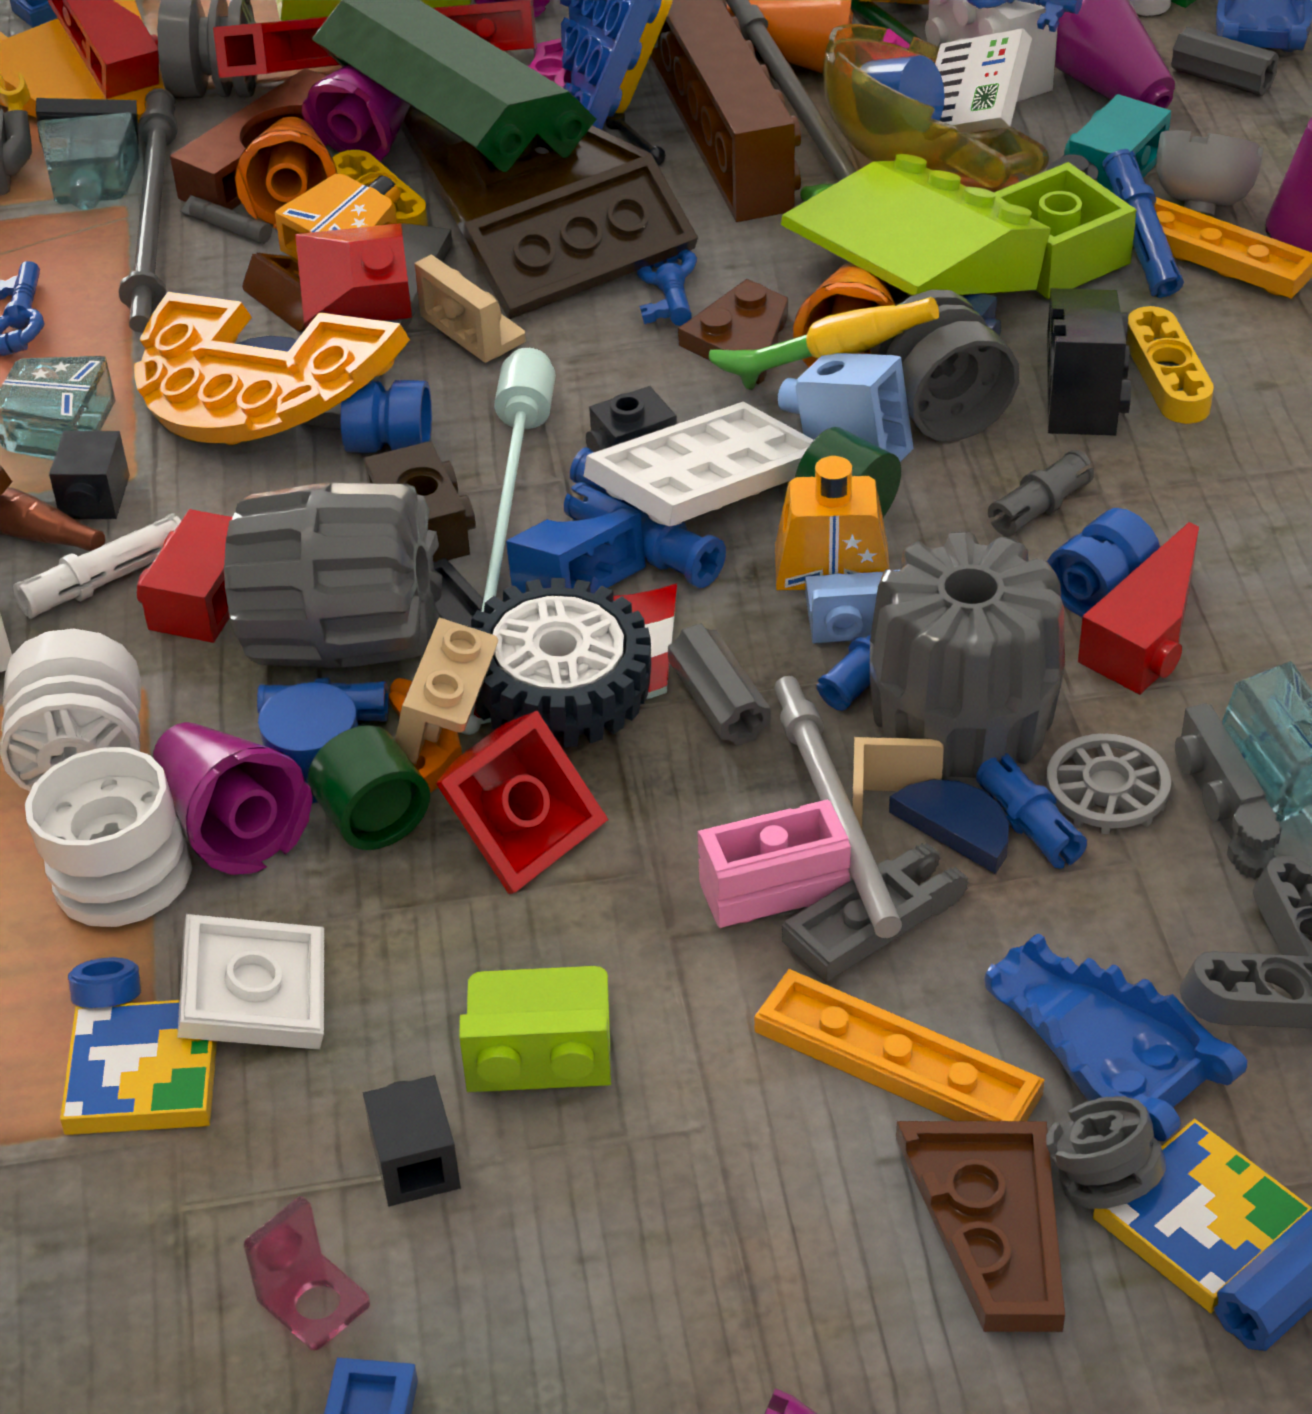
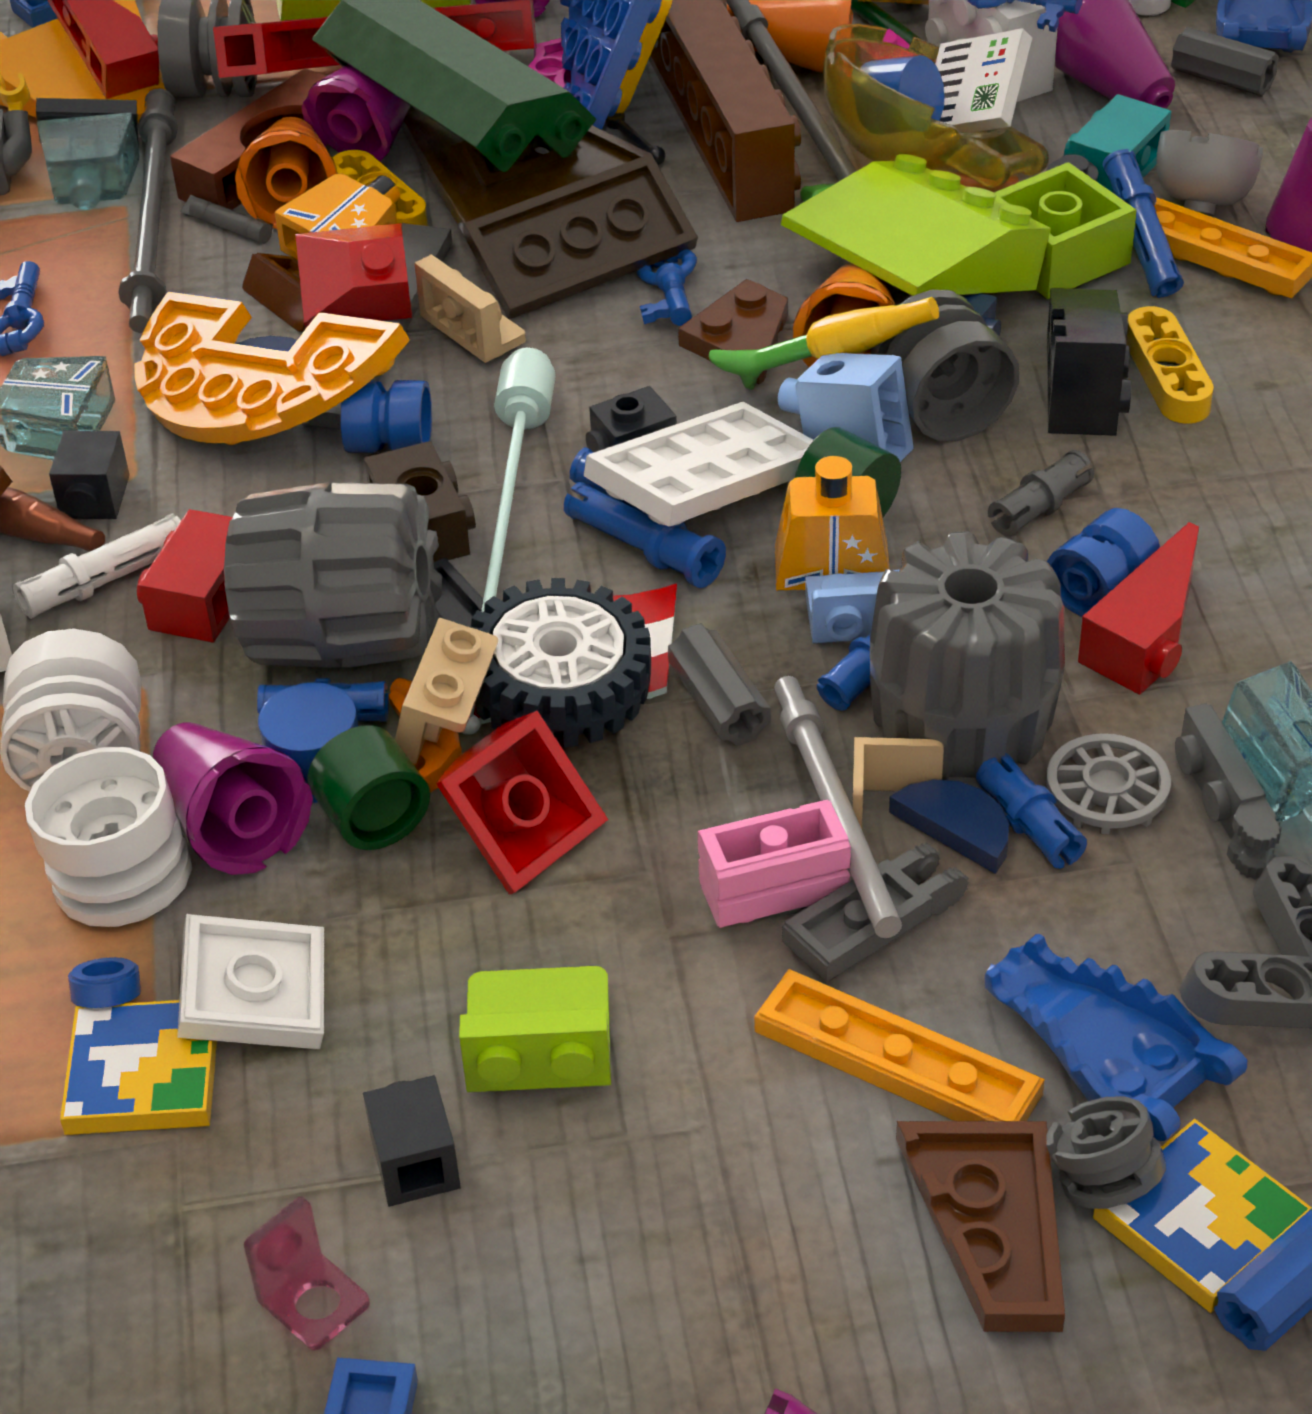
blue arch [506,508,646,594] -> none

